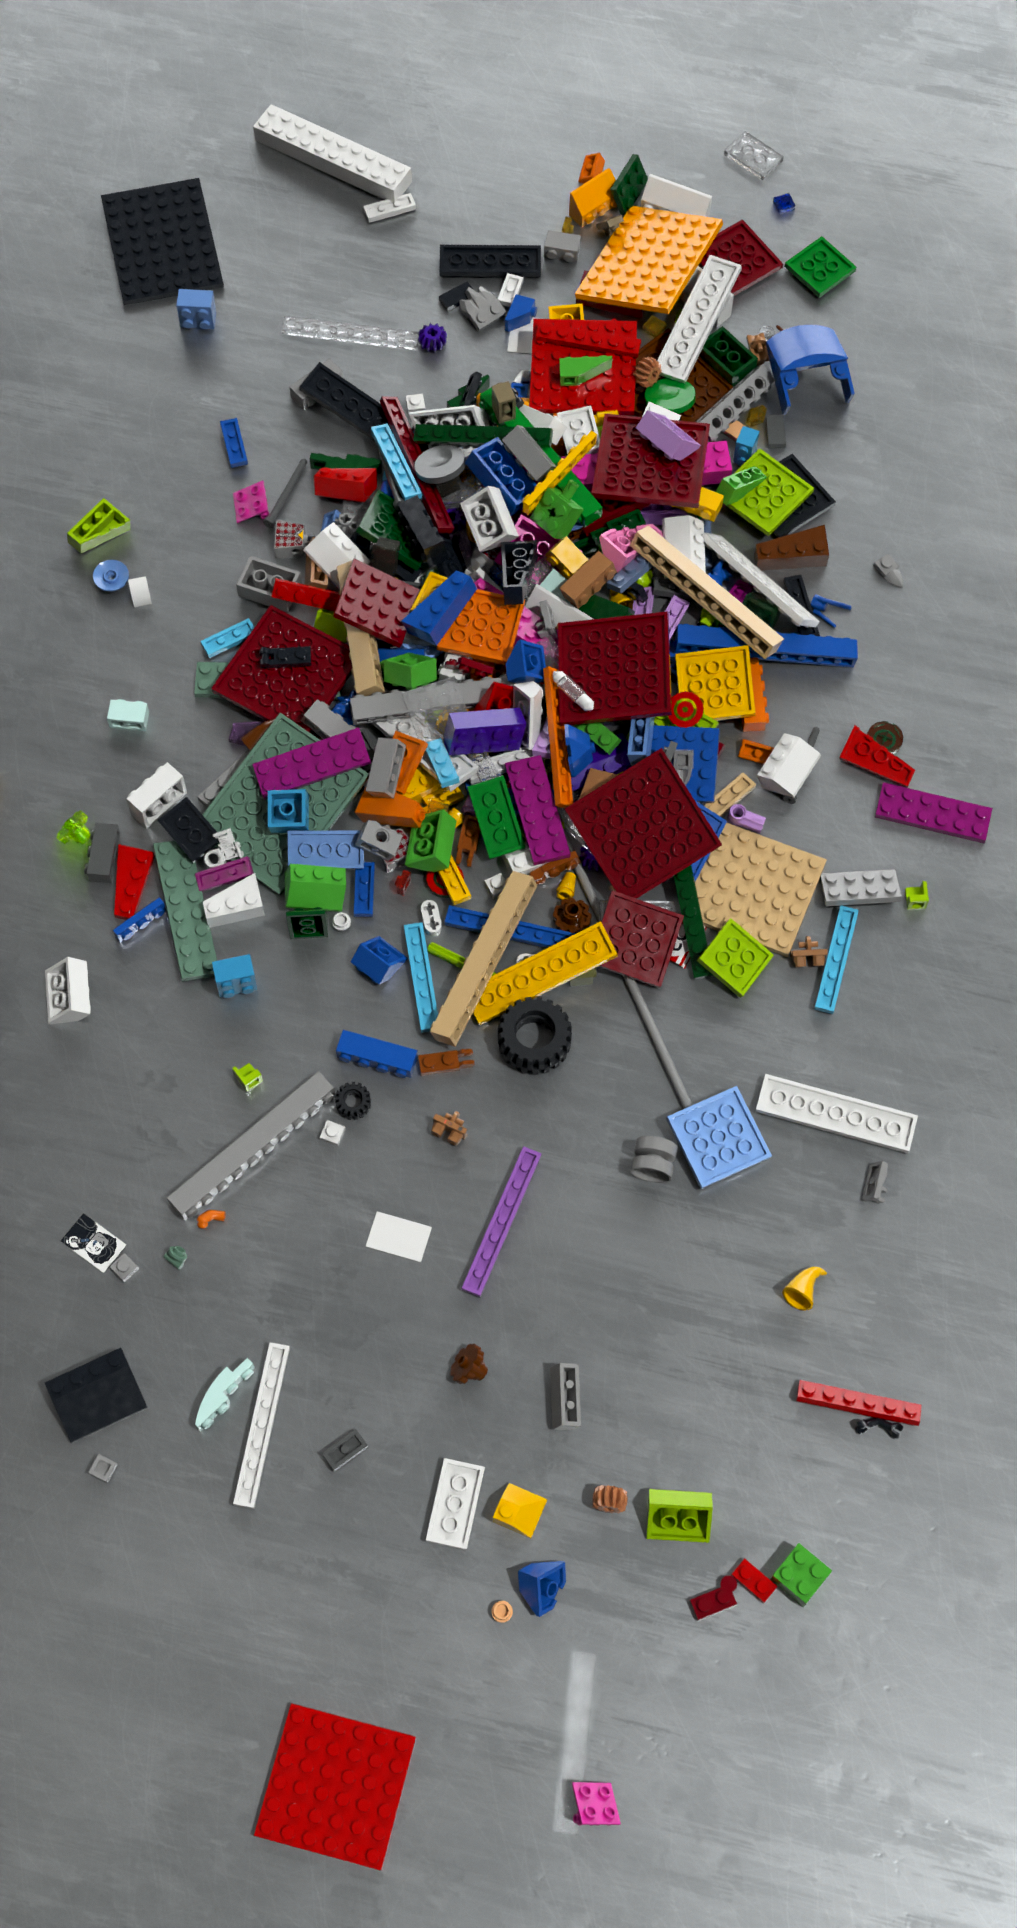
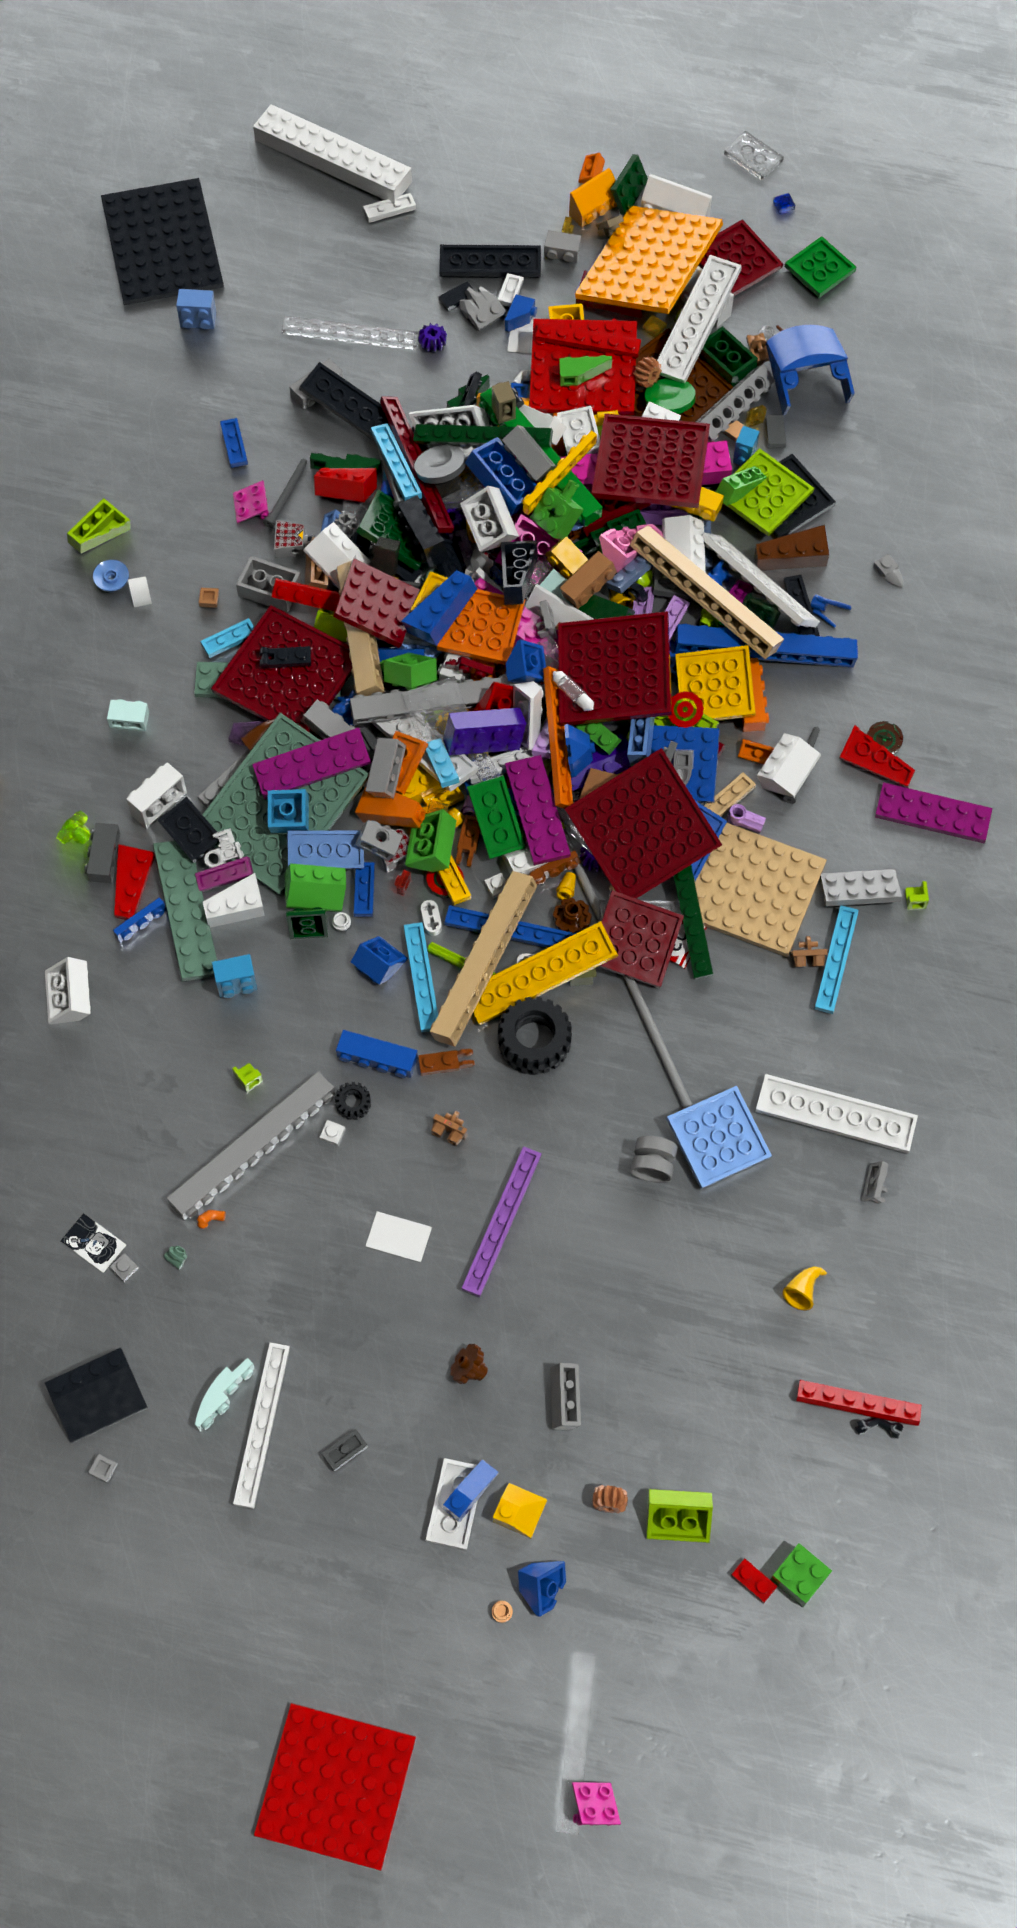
white plate [406,394,425,414] -> none
lavender slope [636,410,701,461] -> none
dark red hinge [689,1575,737,1621] -> none
lime plate [697,918,774,998] -> none
none -> medium nougat plate [199,587,219,608]
none -> slope [443,1459,499,1522]

